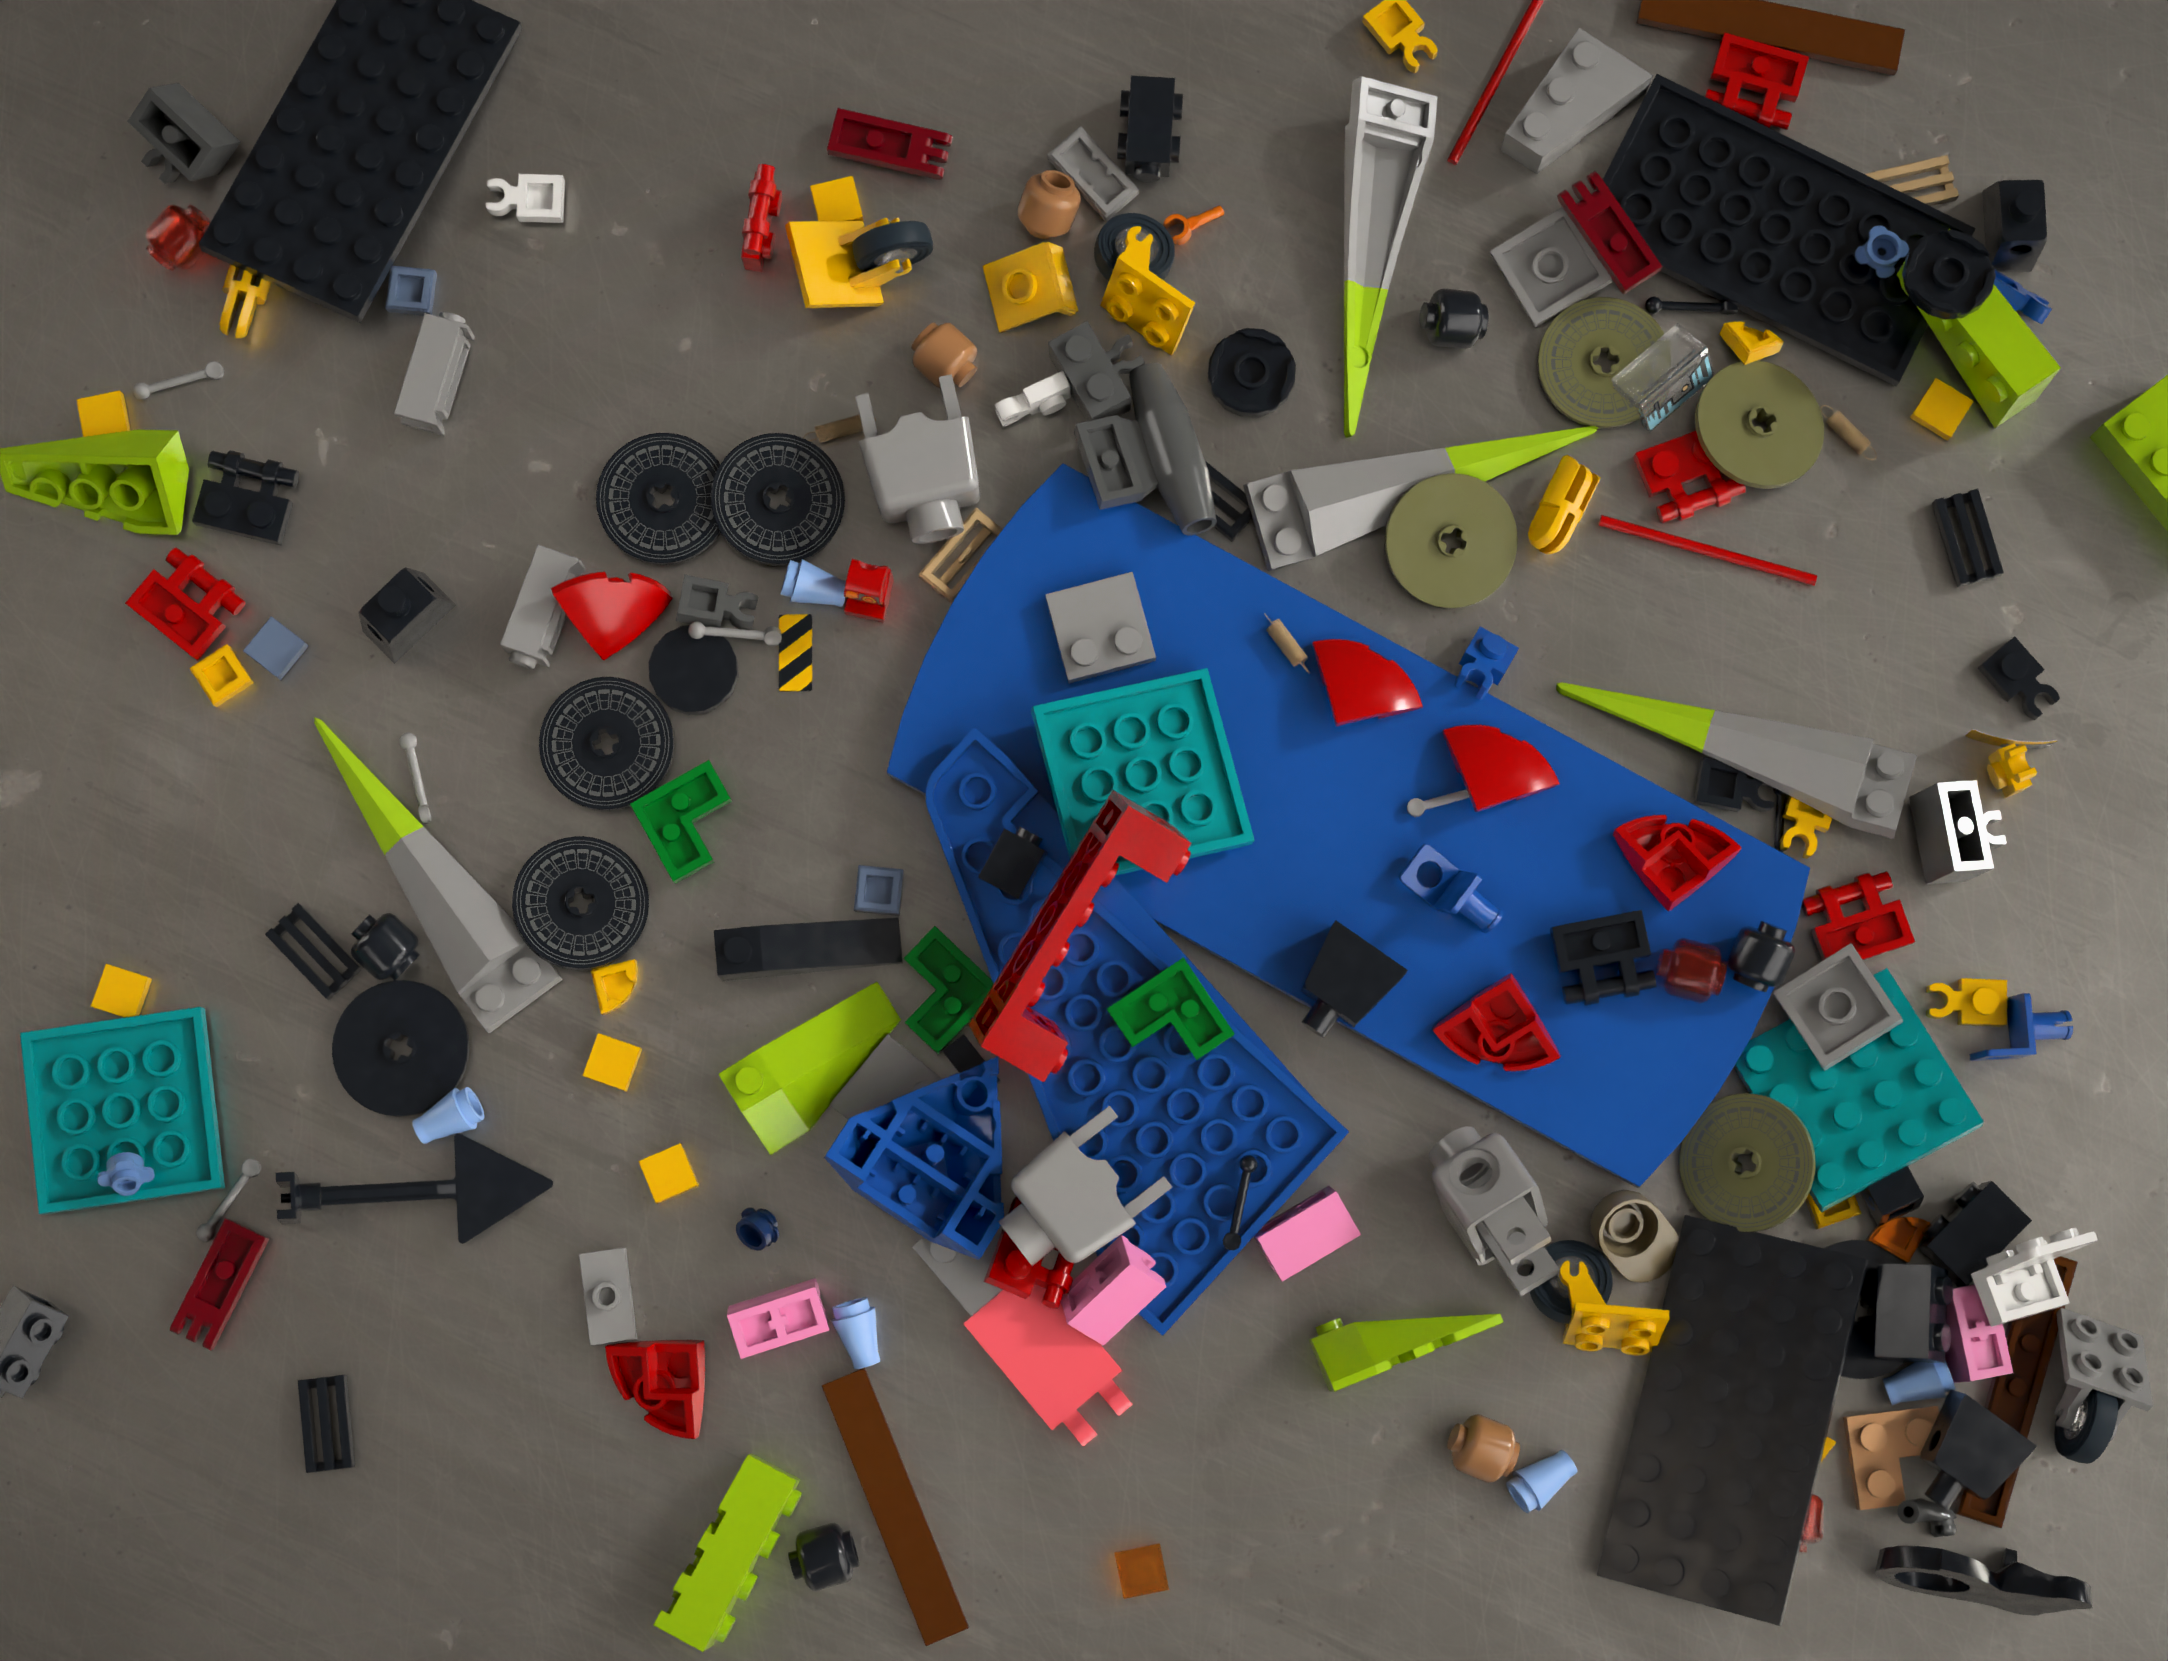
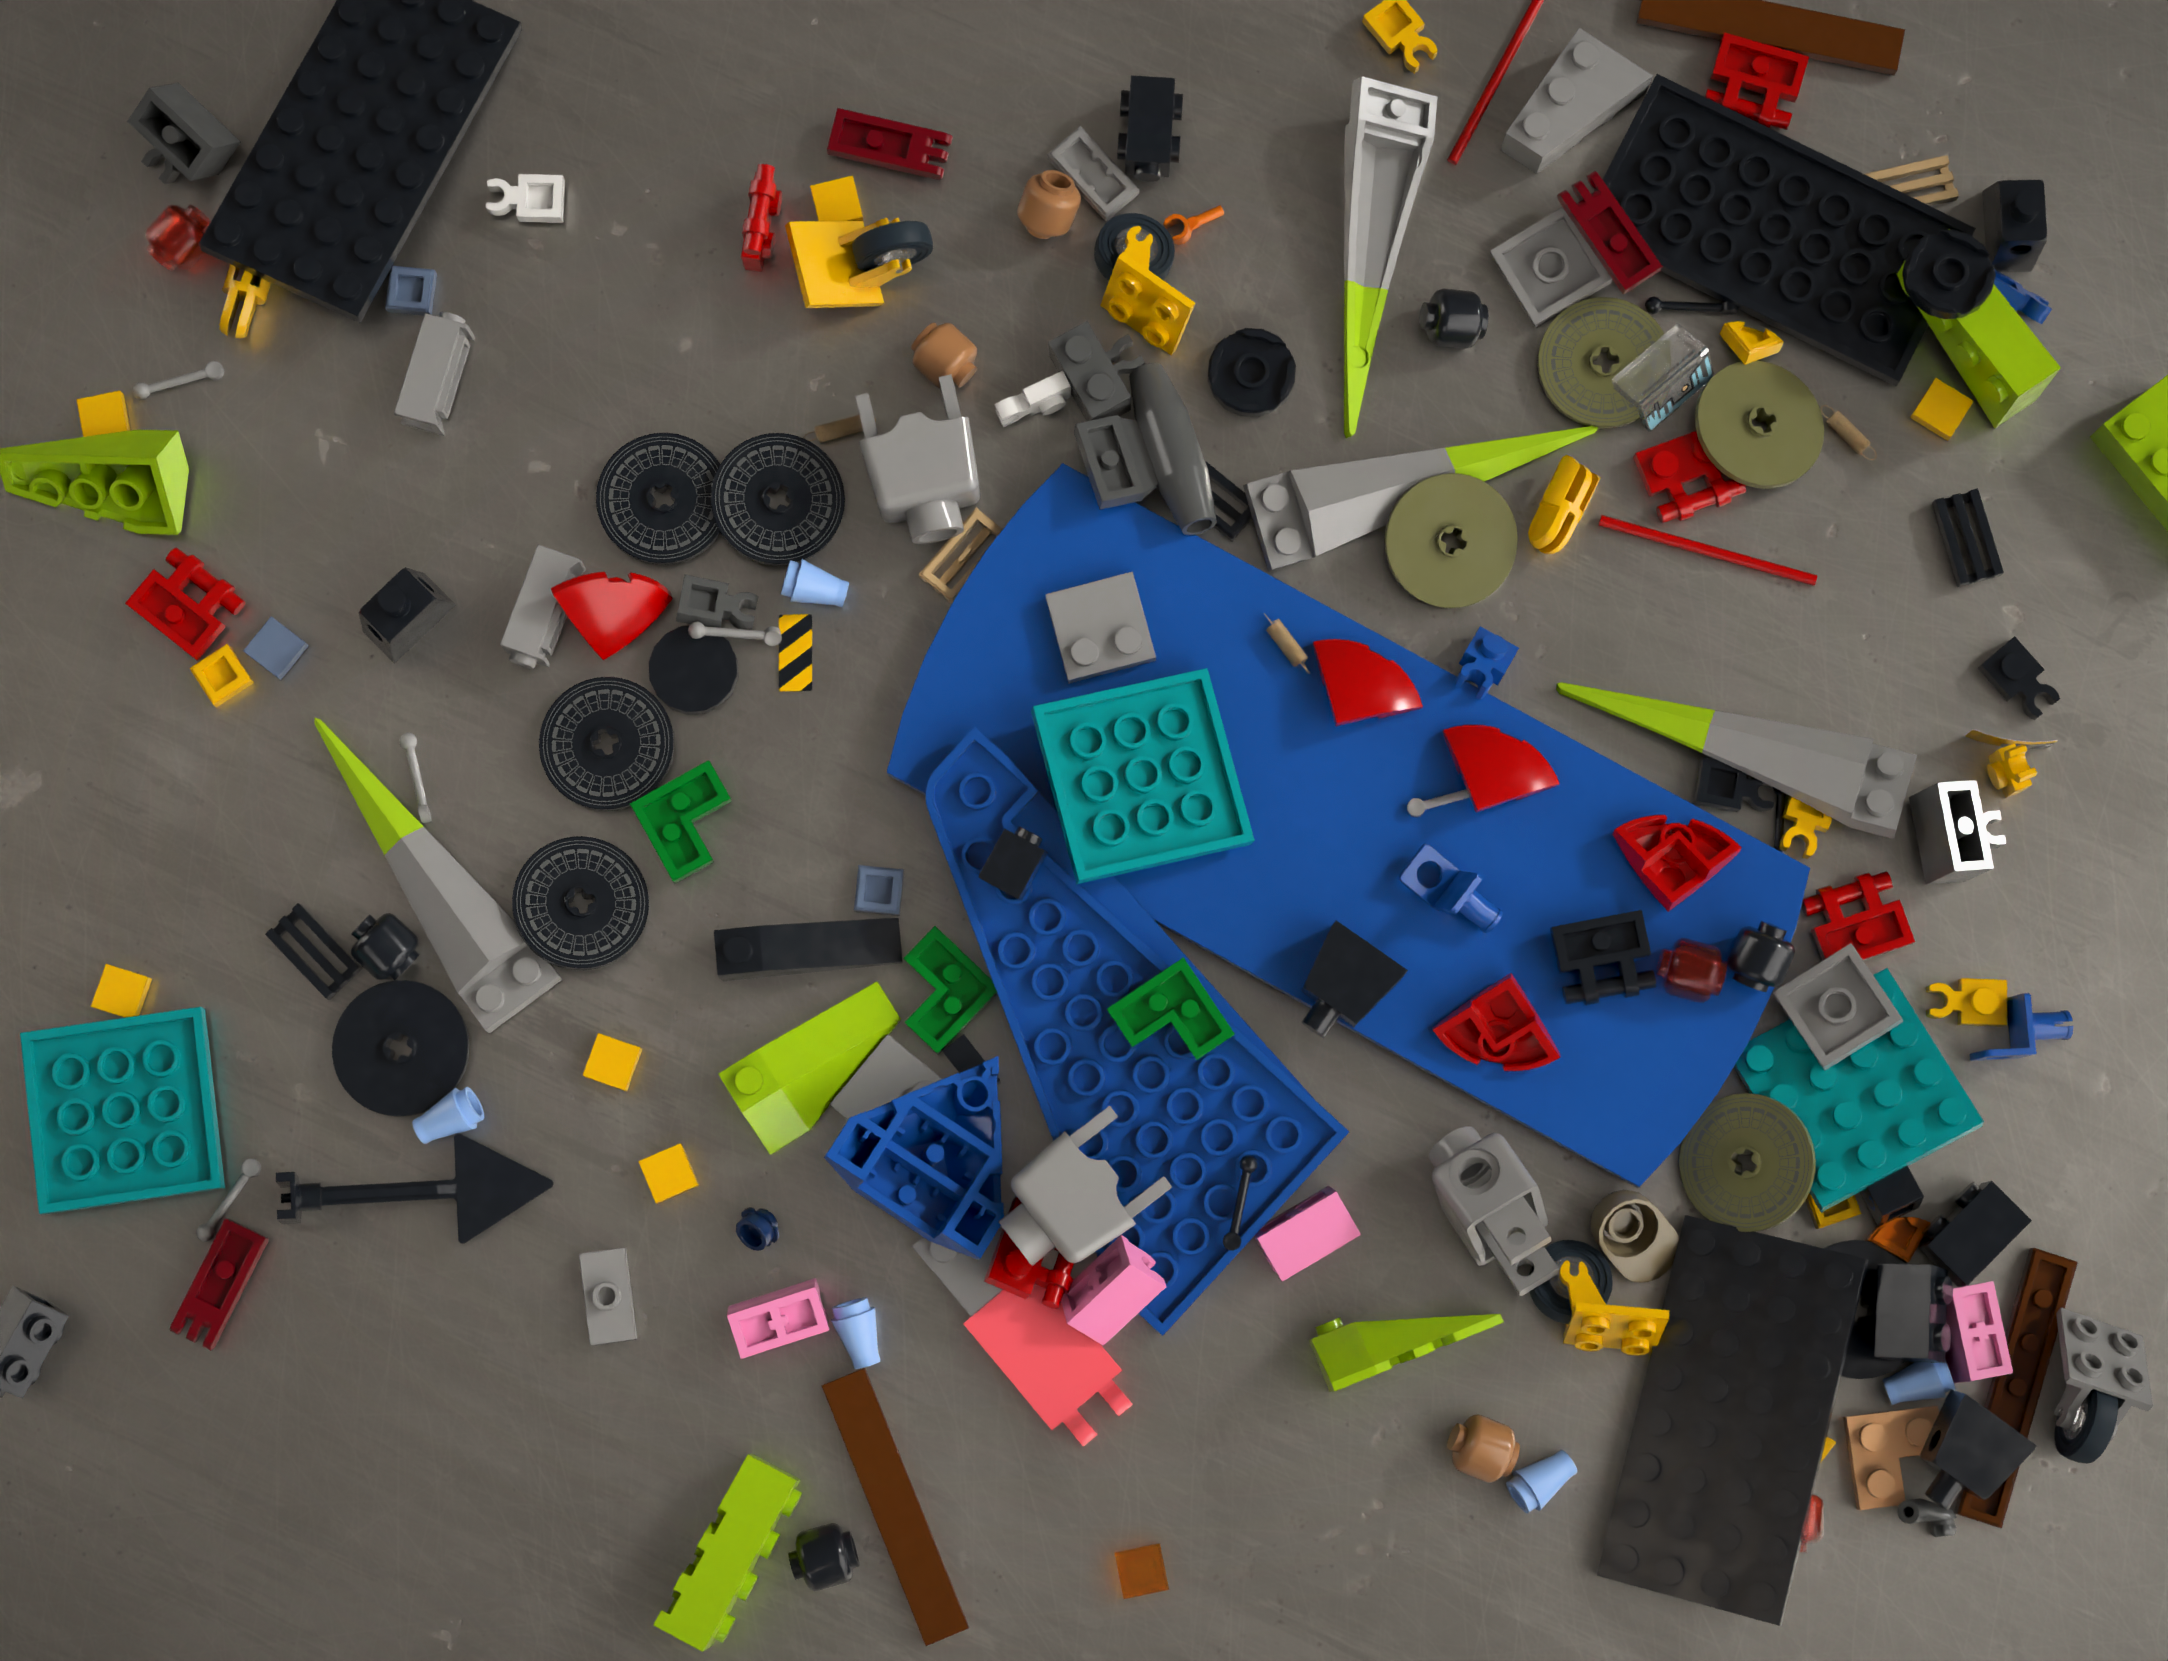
medium blue plate [97,1152,154,1196] -> none
black plate [192,450,299,545] -> none
black tile [298,1375,355,1473] -> none
yellow tile [591,959,638,1015] -> none
red brick [605,1340,705,1439] -> none
red leg [844,559,894,623] -> none
red plate [969,790,1191,1082] -> none
yellow piece [983,242,1079,333] -> none
medium blue plate [1855,226,1909,278] -> none
black animal [1875,1546,2092,1616] -> none
white bracket [1971,1228,2098,1327] -> none

